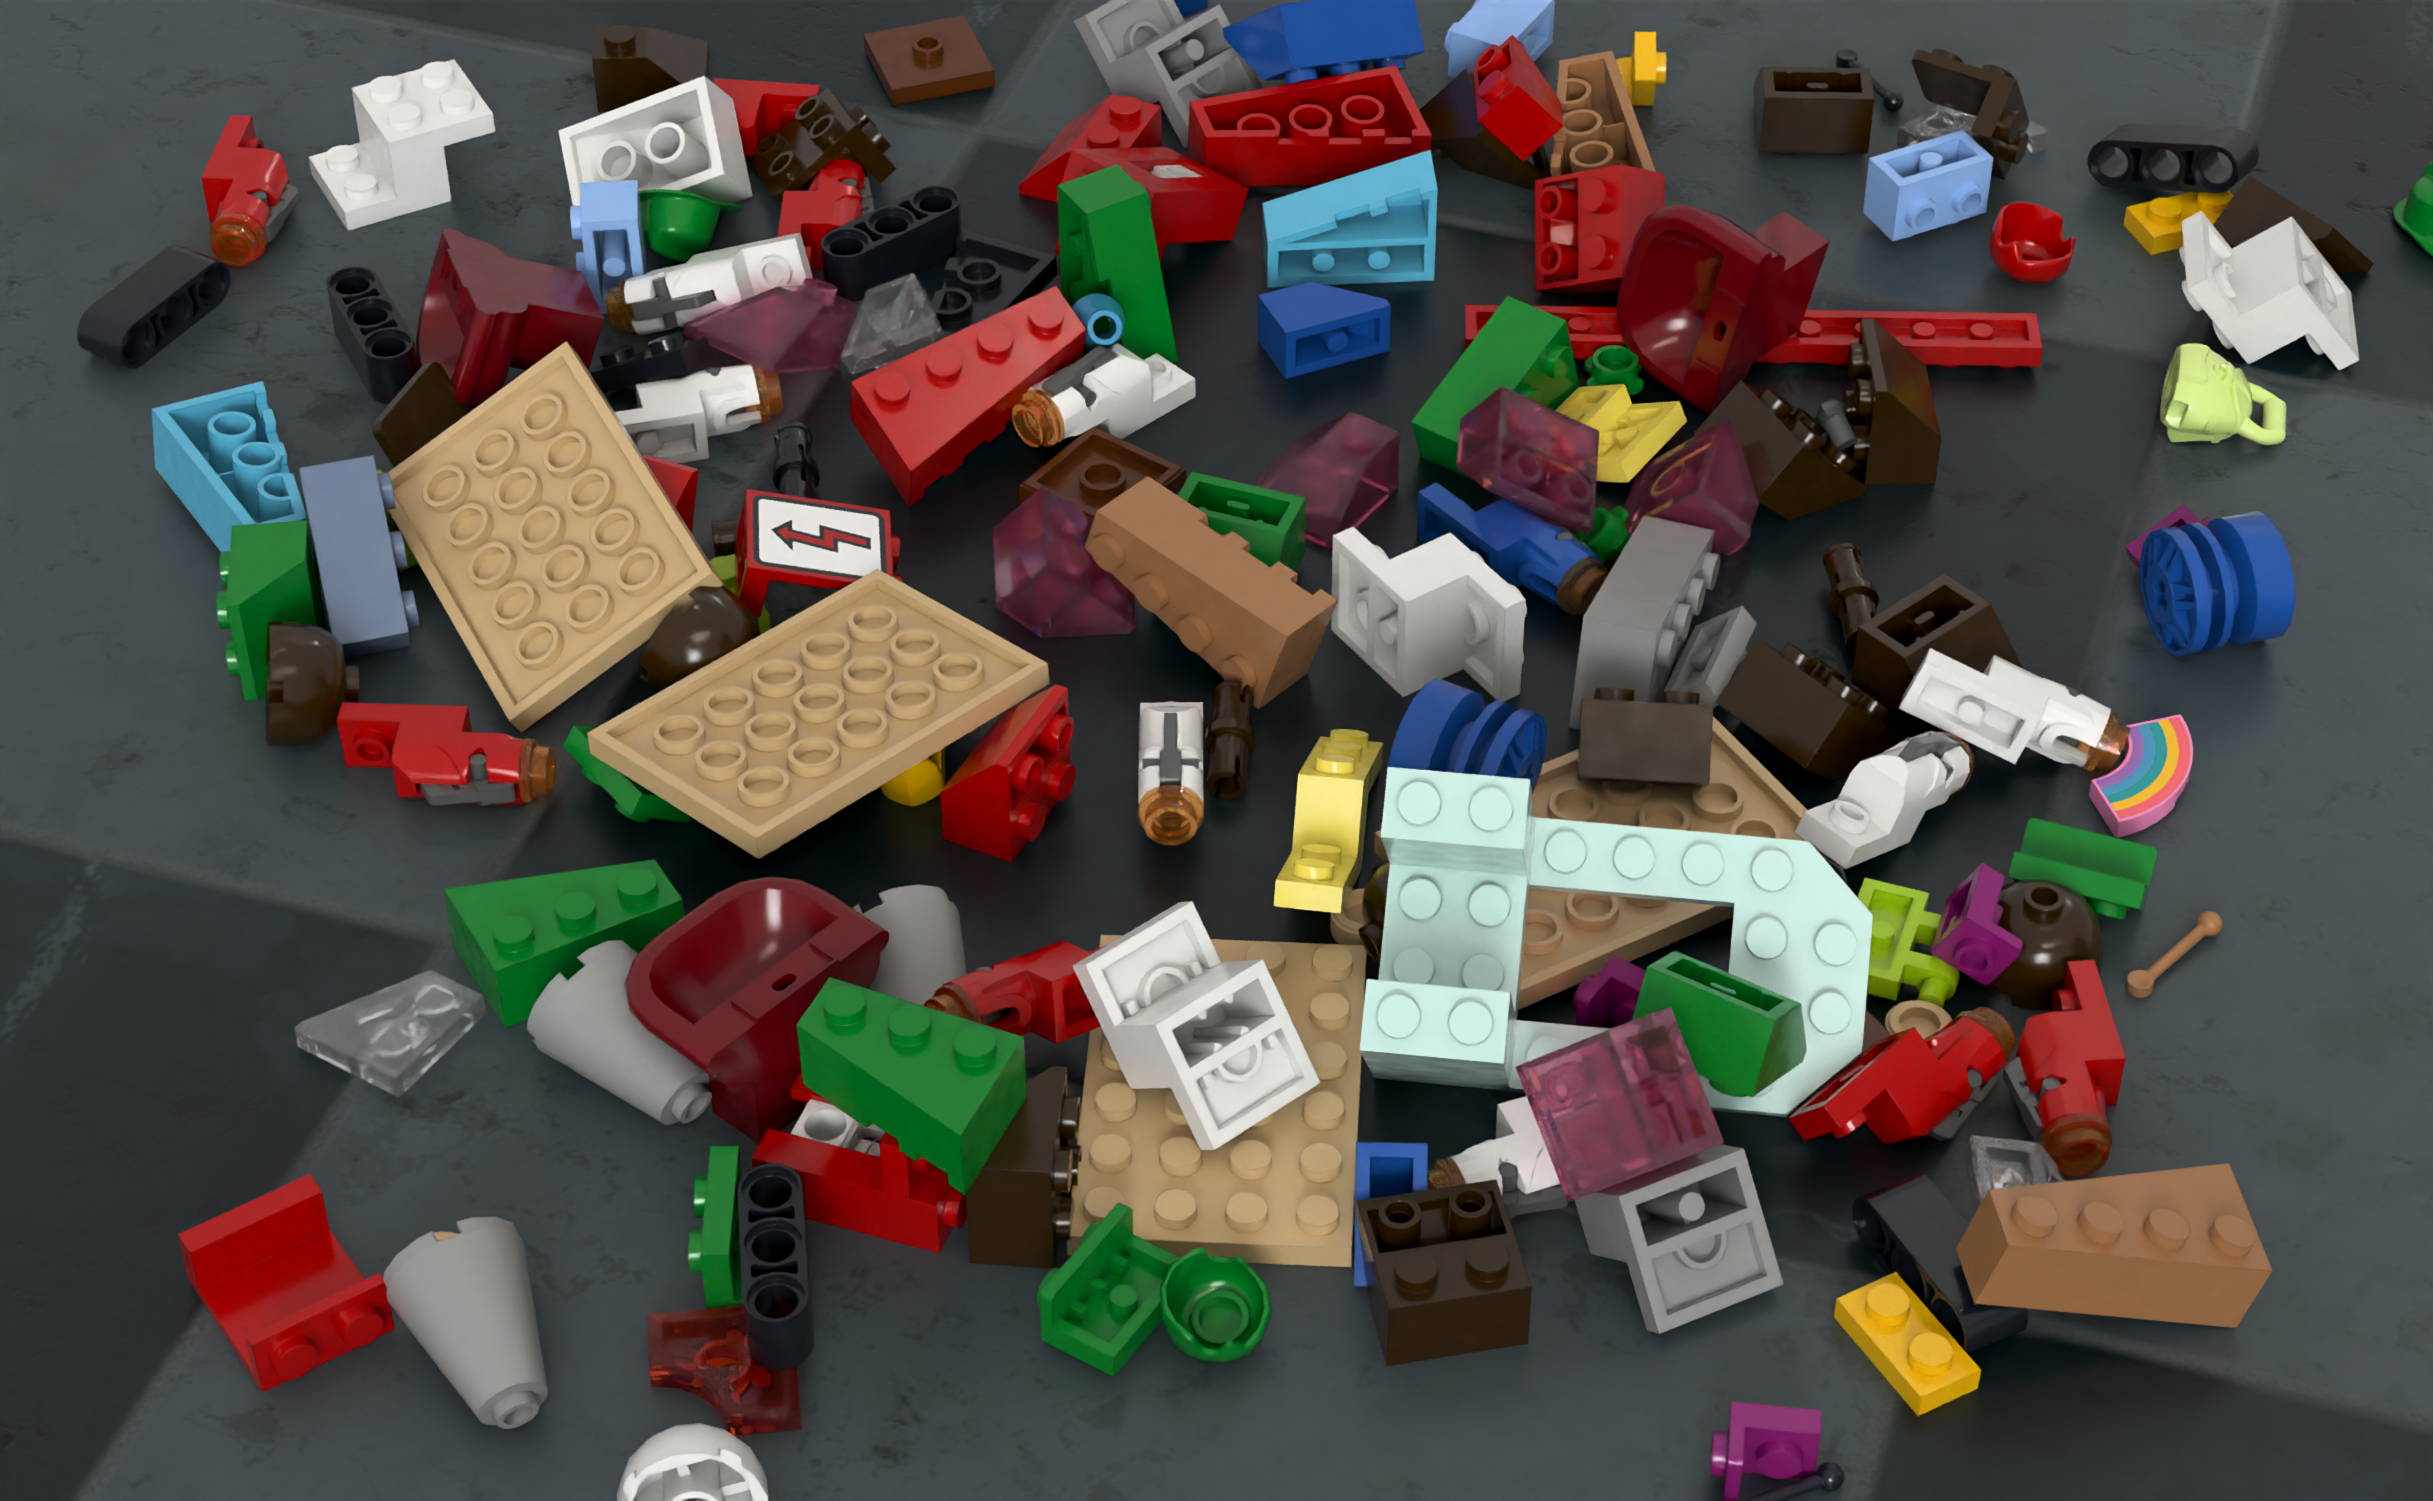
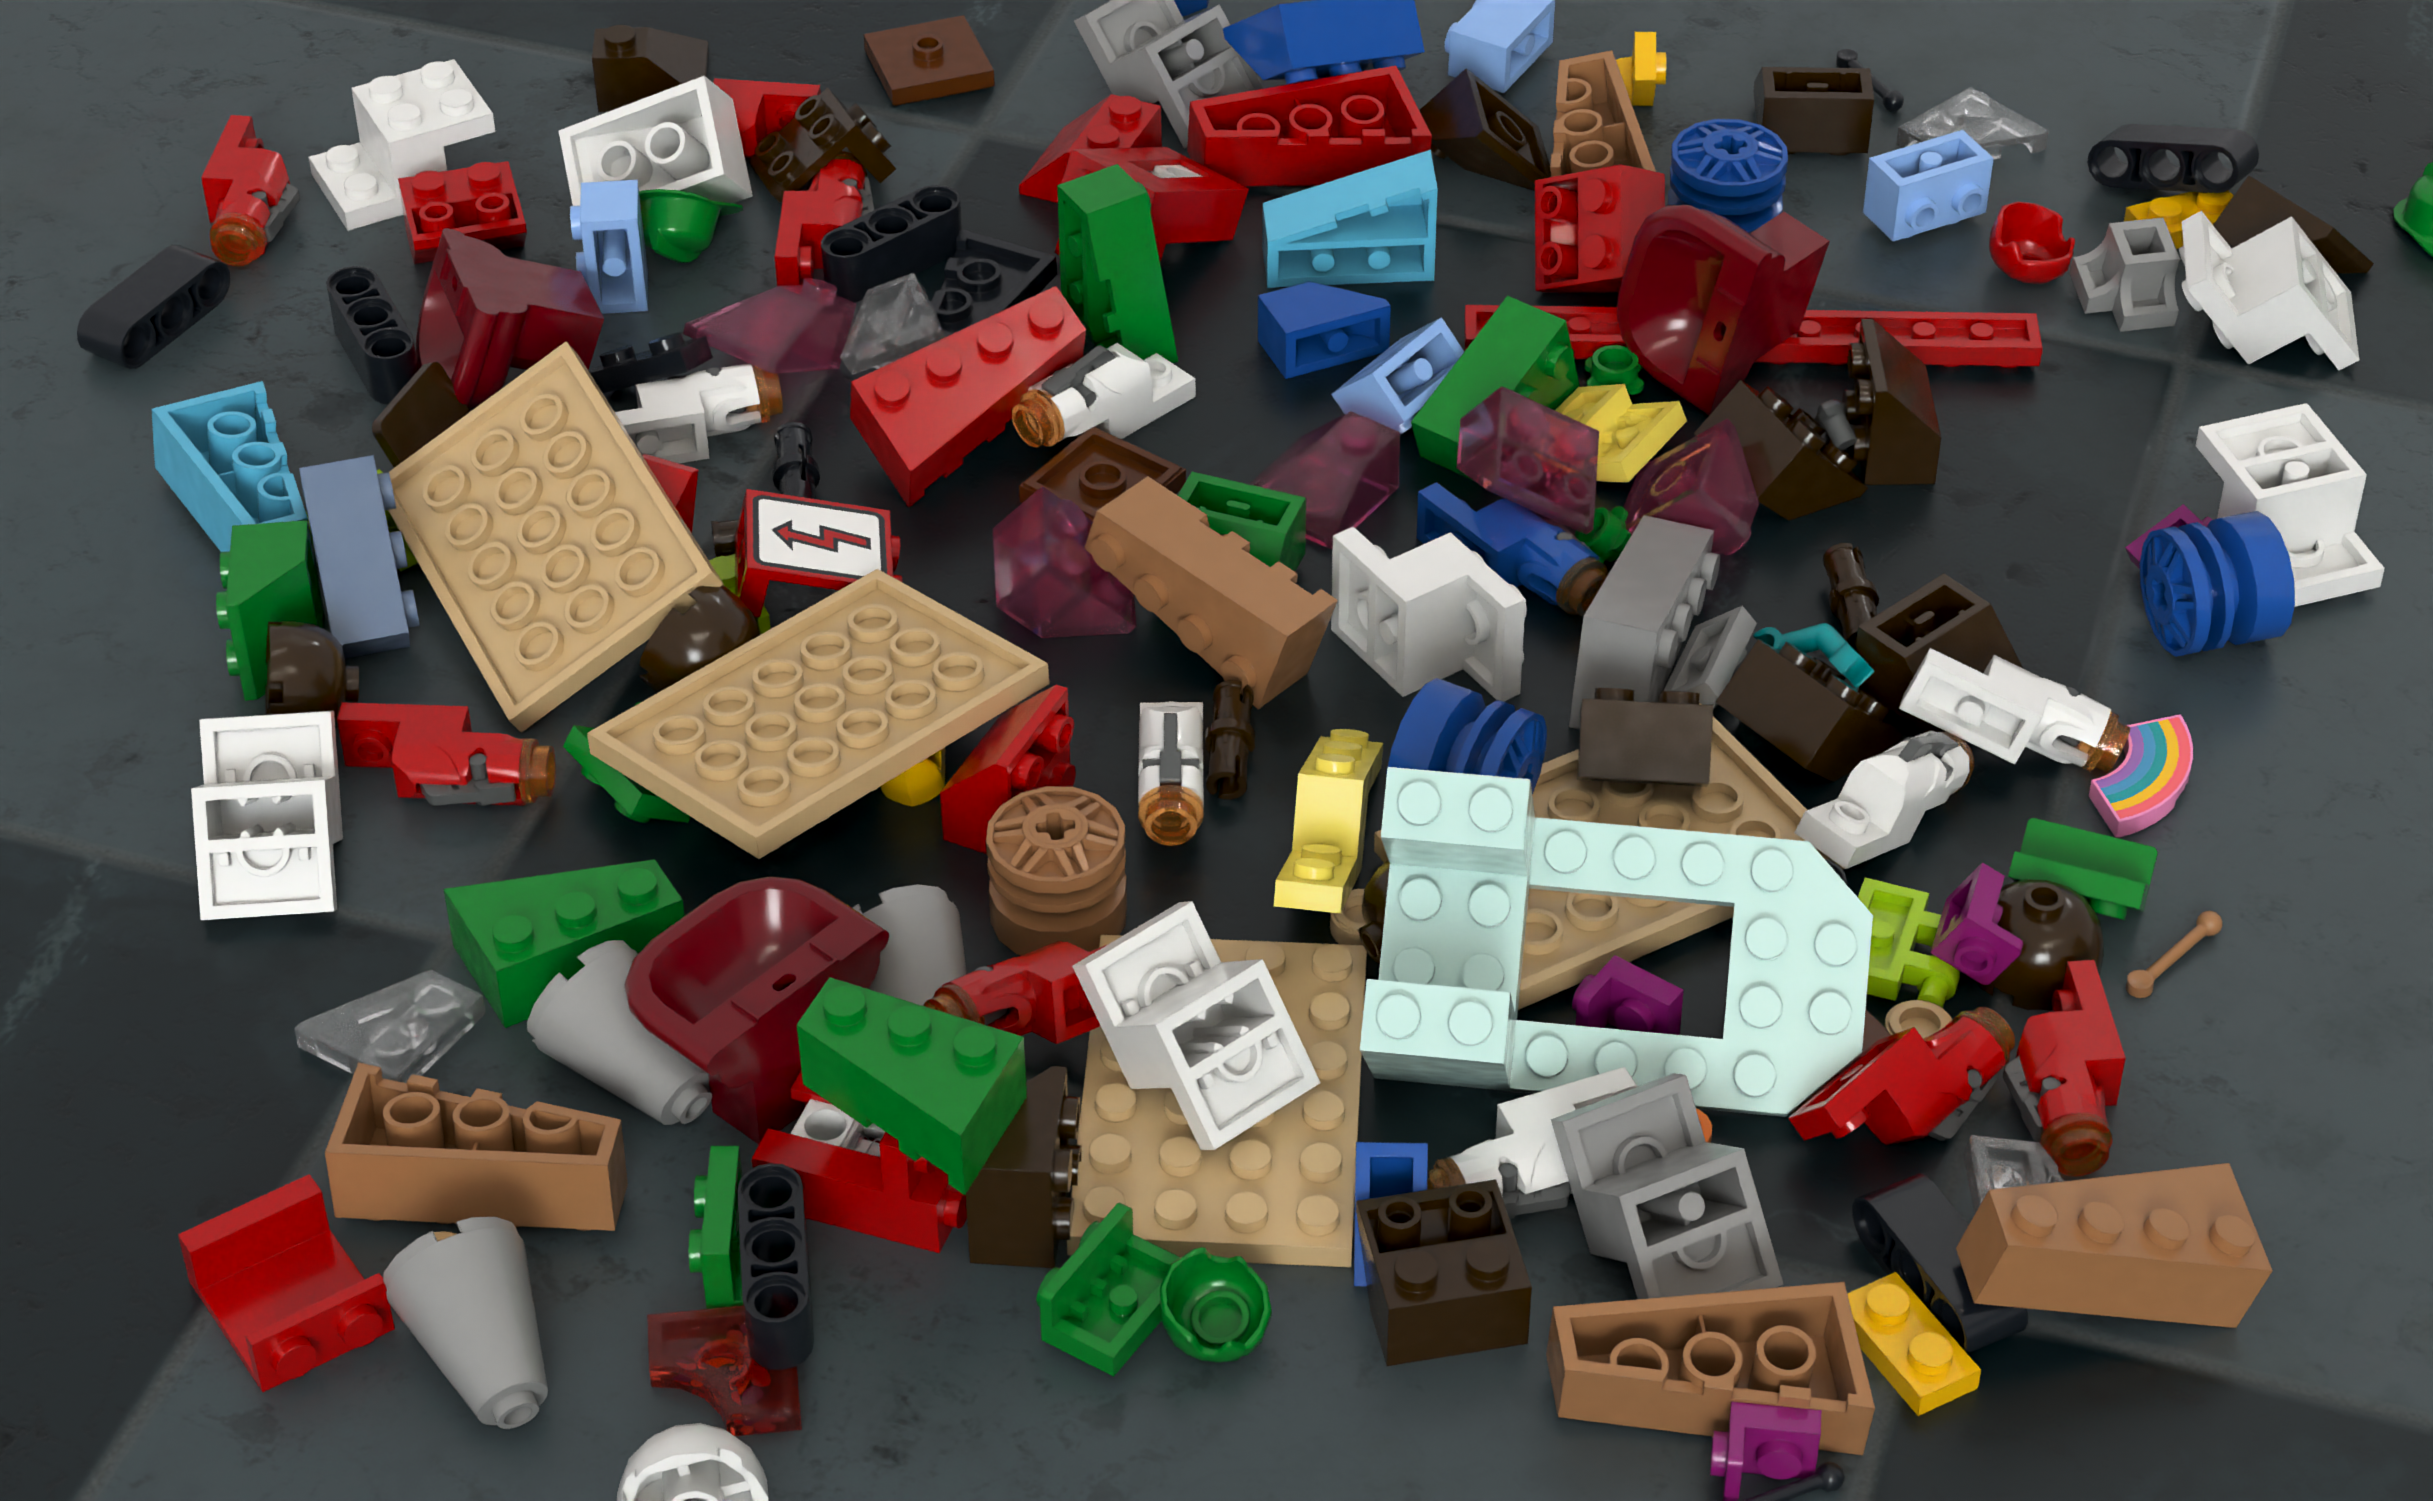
white plate [606,233,815,335] -> none
dark azure cone [1072,293,1126,351] -> none
red slope [1473,35,1563,161] -> none
clear pink slope [1515,1007,1724,1202] -> none
green slope [1625,950,1807,1097] -> none
dark brown bracket [1911,49,2030,180] -> none
yellowish green piece [2160,343,2287,445] -> none
none -> white bracket [191,711,343,920]
none -> medium nougat wedge [325,1062,628,1231]
none -> red slope [398,161,527,264]
none -> medium nougat wheel [986,786,1127,956]
none -> light blue brick [1331,317,1464,442]
none -> medium nougat wedge [1546,1282,1875,1455]
none -> blue wheel [1667,119,1788,233]
none -> teal arm [1753,623,1875,689]
none -> light grey brick [2069,217,2180,332]
none -> white bracket [2196,403,2385,607]

